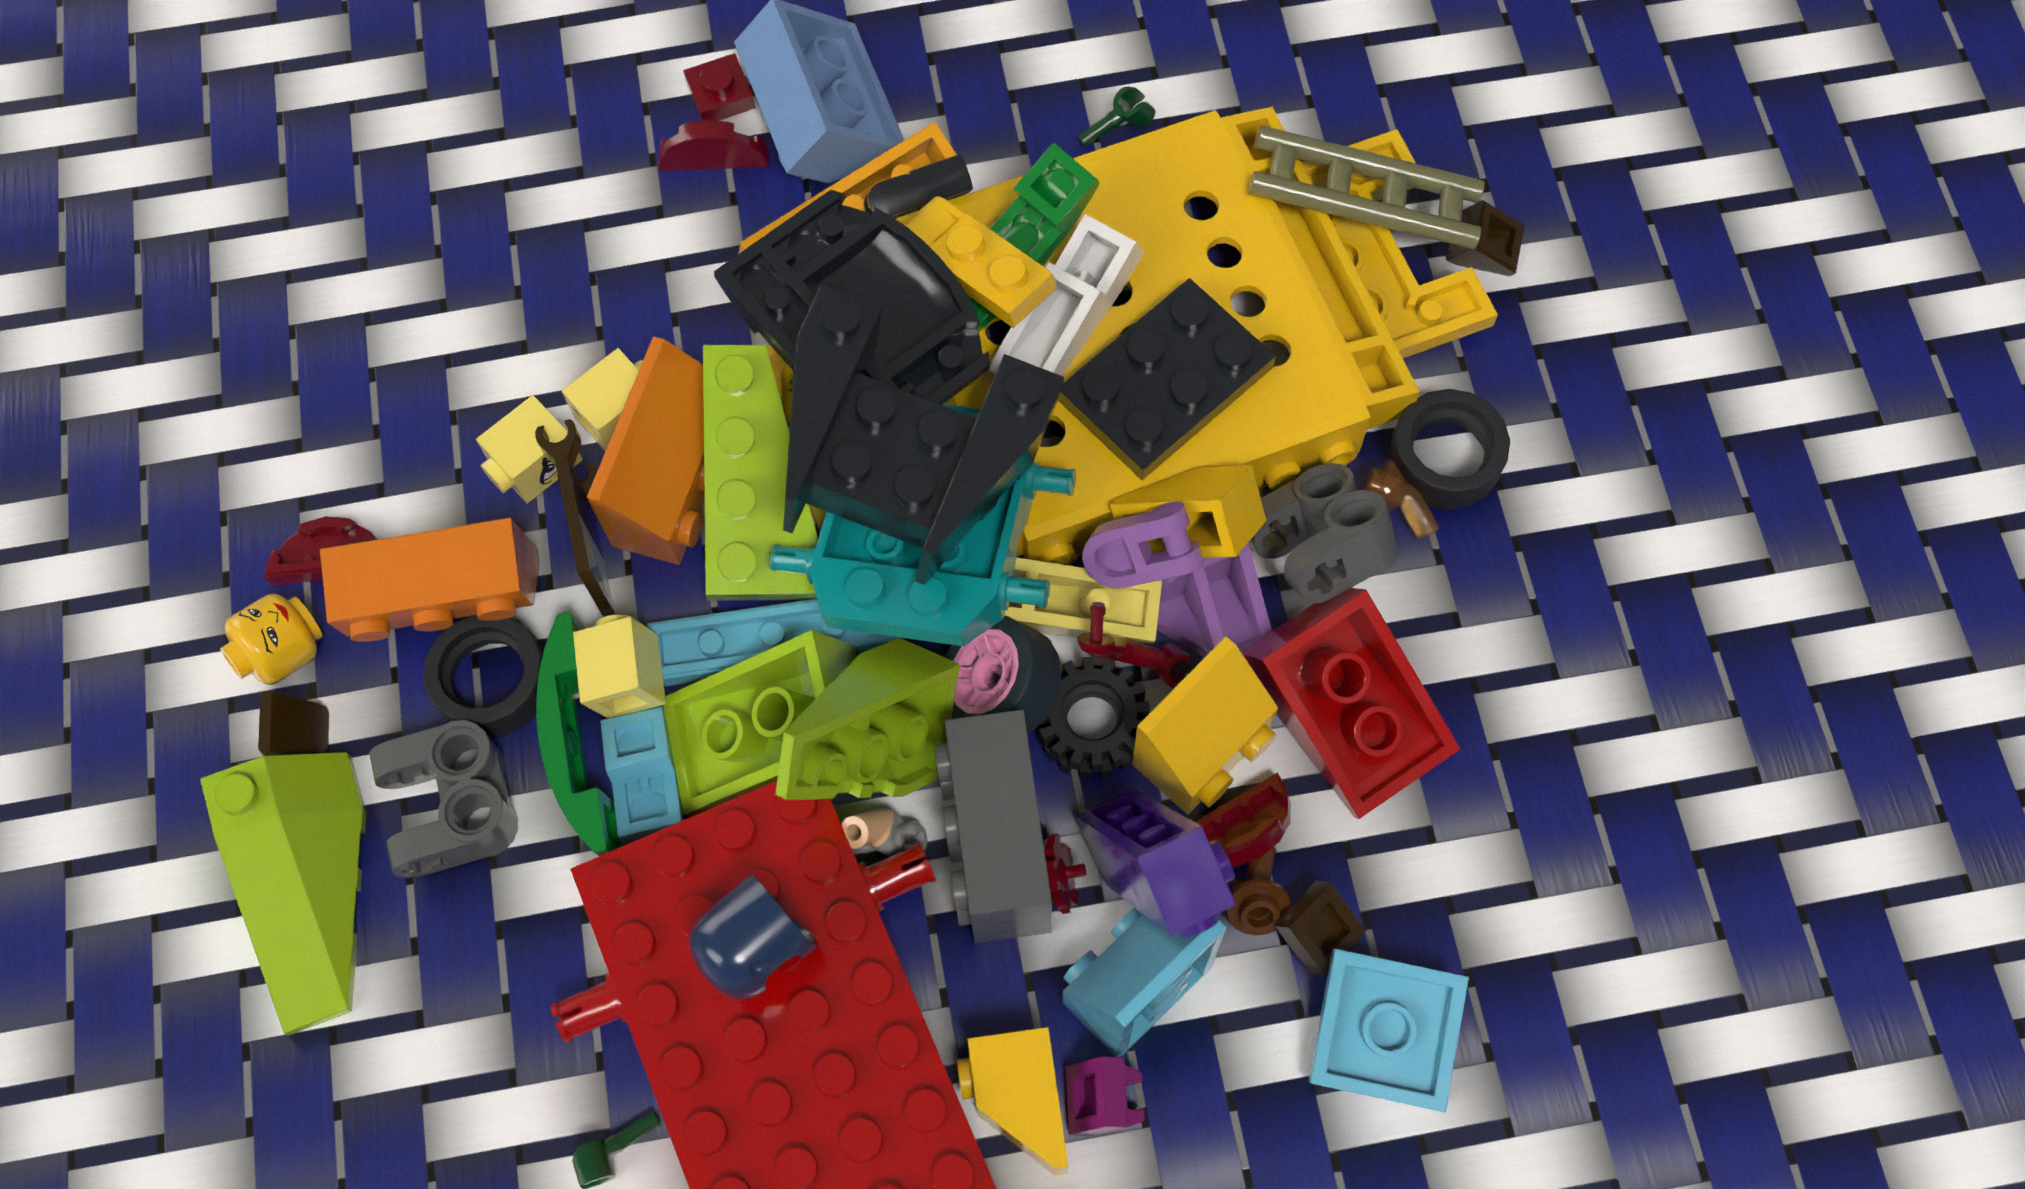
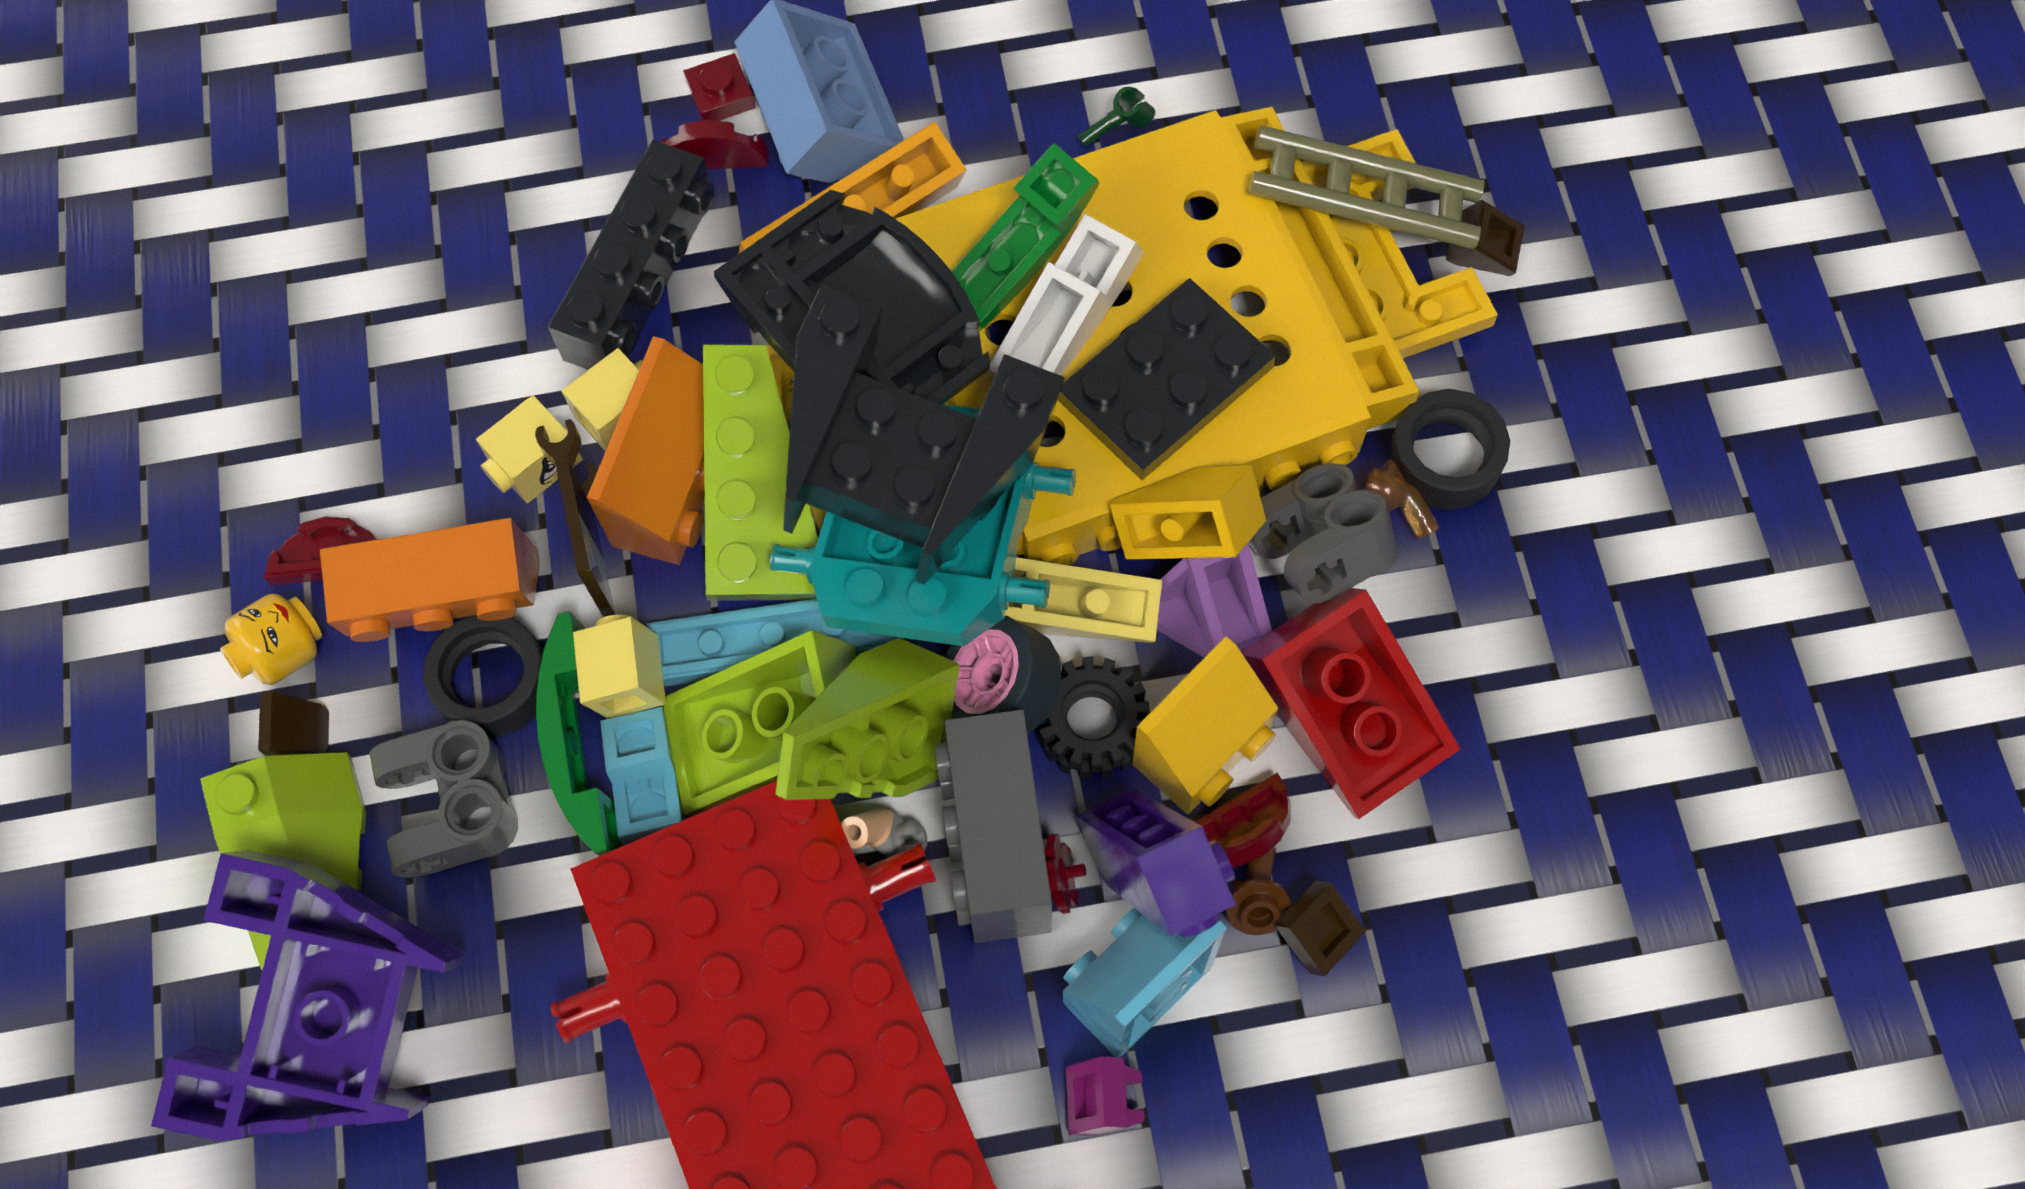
dark green hand [572,1111,661,1189] -> none
dark blue helmet [689,874,820,1000] -> none
black bar [863,154,973,218] -> none
yellow plate [904,196,1057,328] -> none
yellow slope [957,1027,1068,1175] -> none
dark red piece [1077,602,1193,689] -> none
medium lavender plate [1082,501,1204,588] -> none
medium azure plate [1308,949,1469,1113] -> none
none -> dark purple wedge [151,850,464,1141]
none -> black brick [548,139,714,370]

